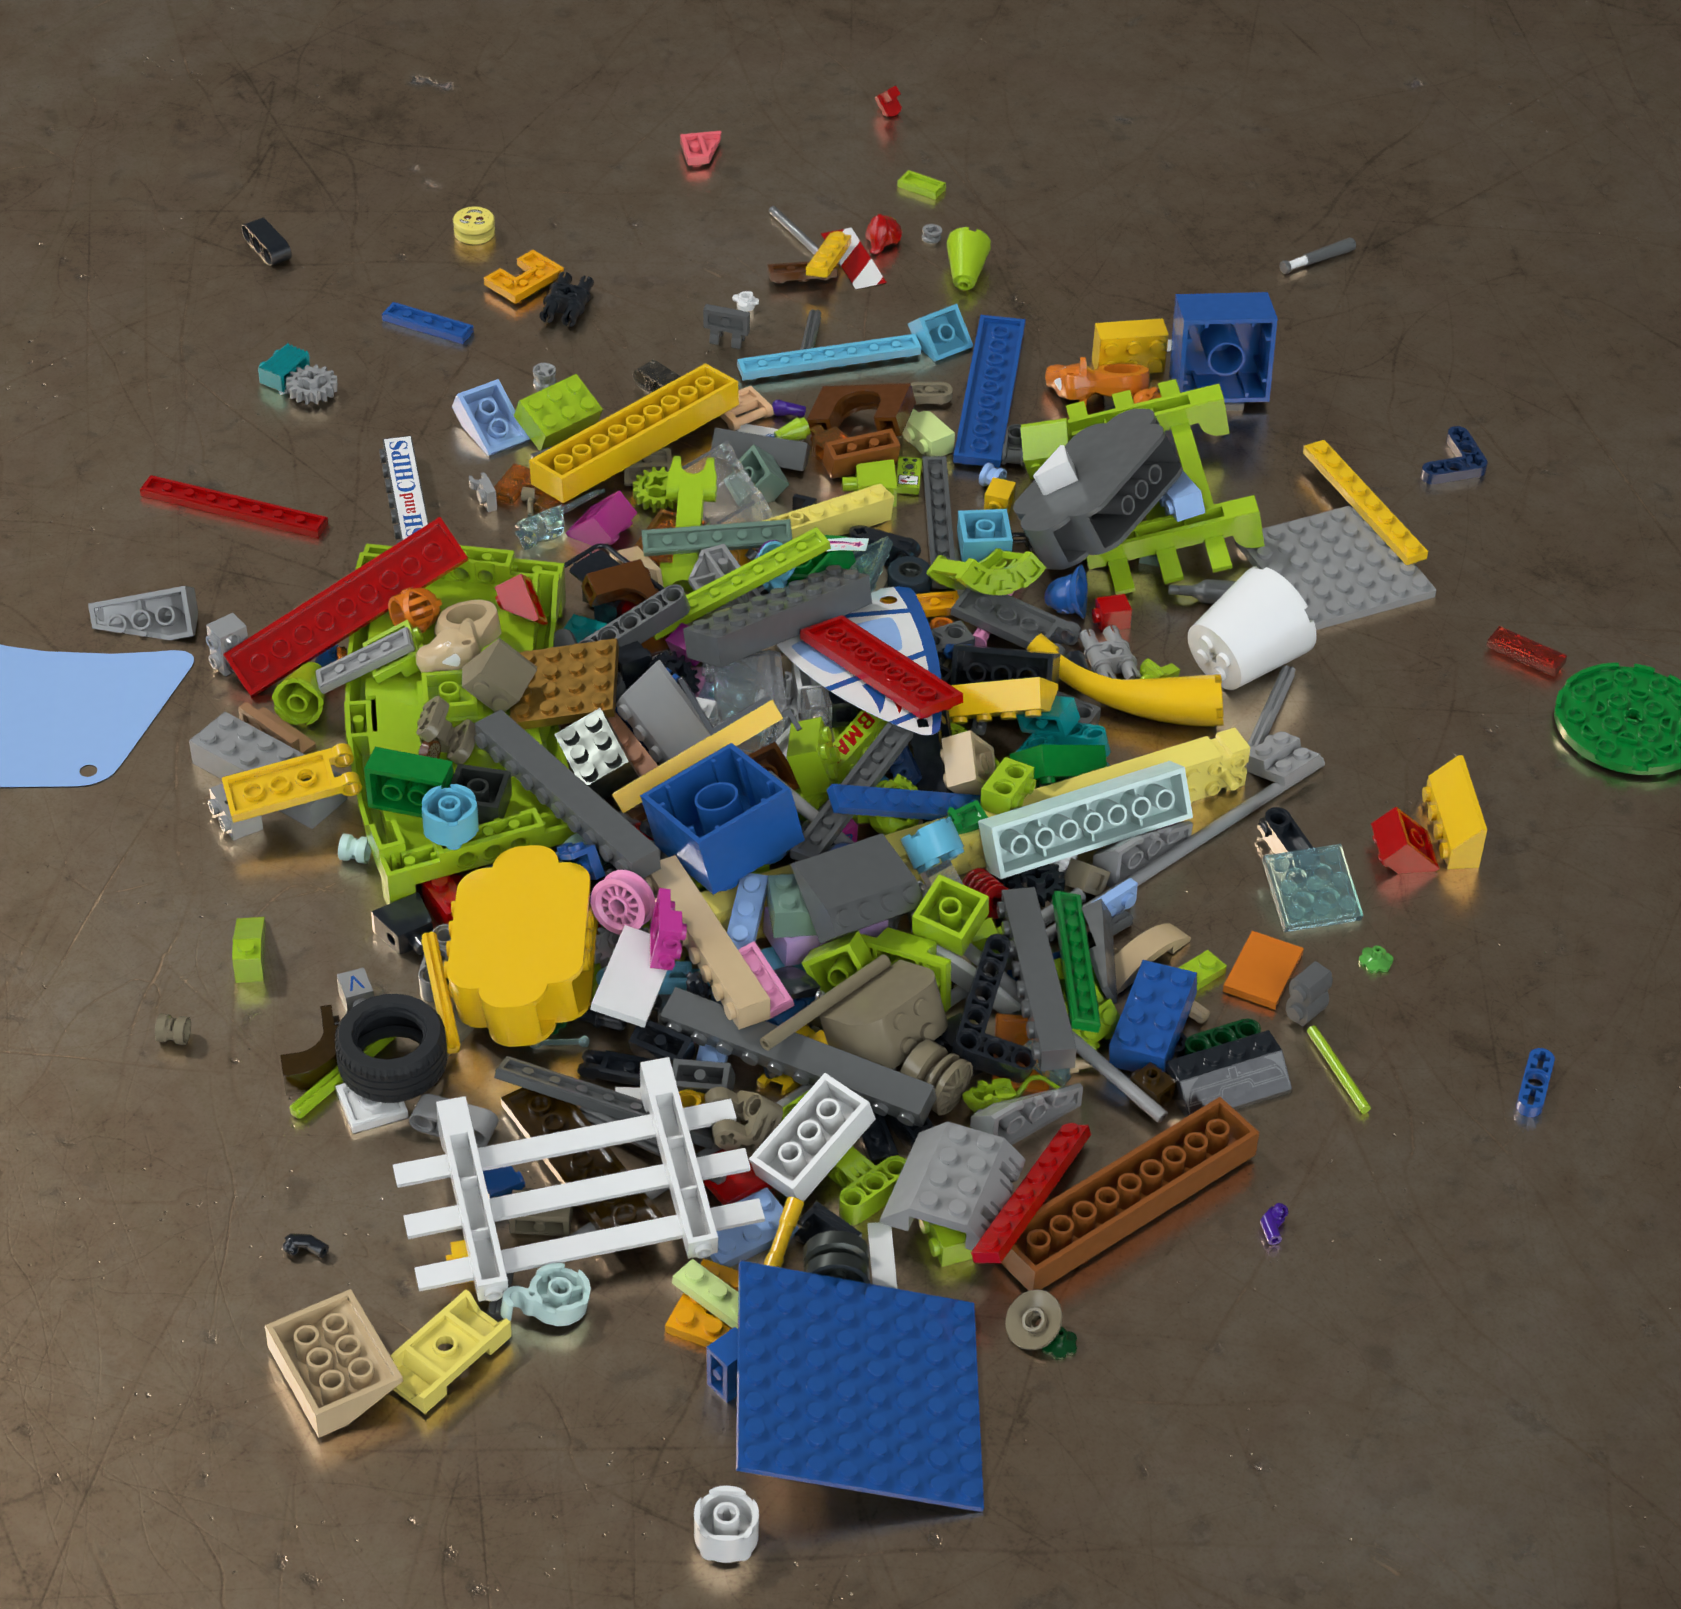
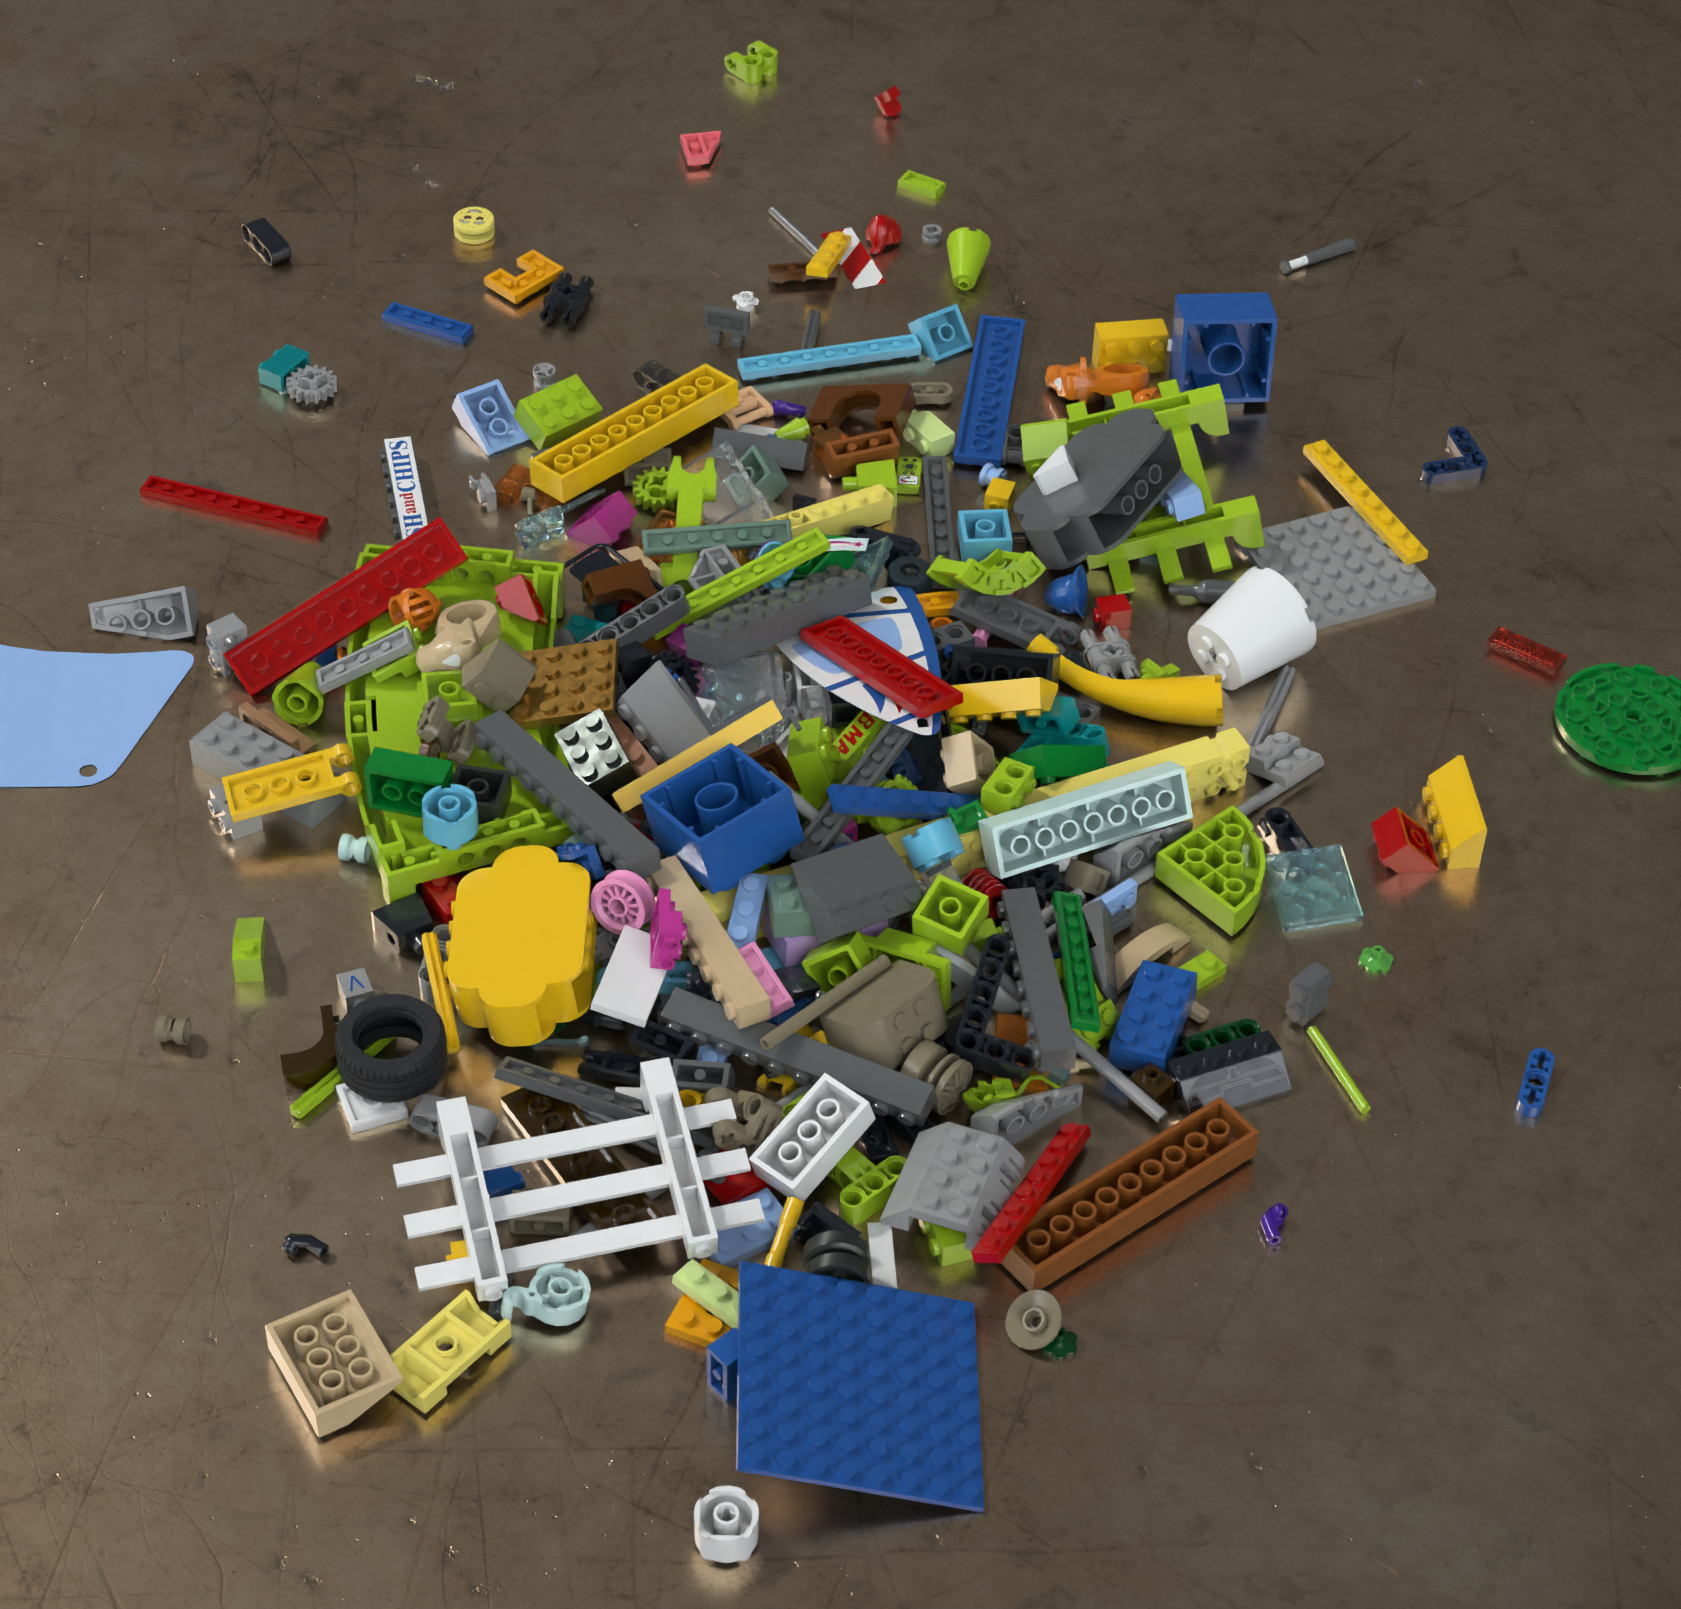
orange tile [1223,931,1304,1010] -> none
none -> lime piece [724,40,778,84]
none -> lime brick [1154,805,1266,936]

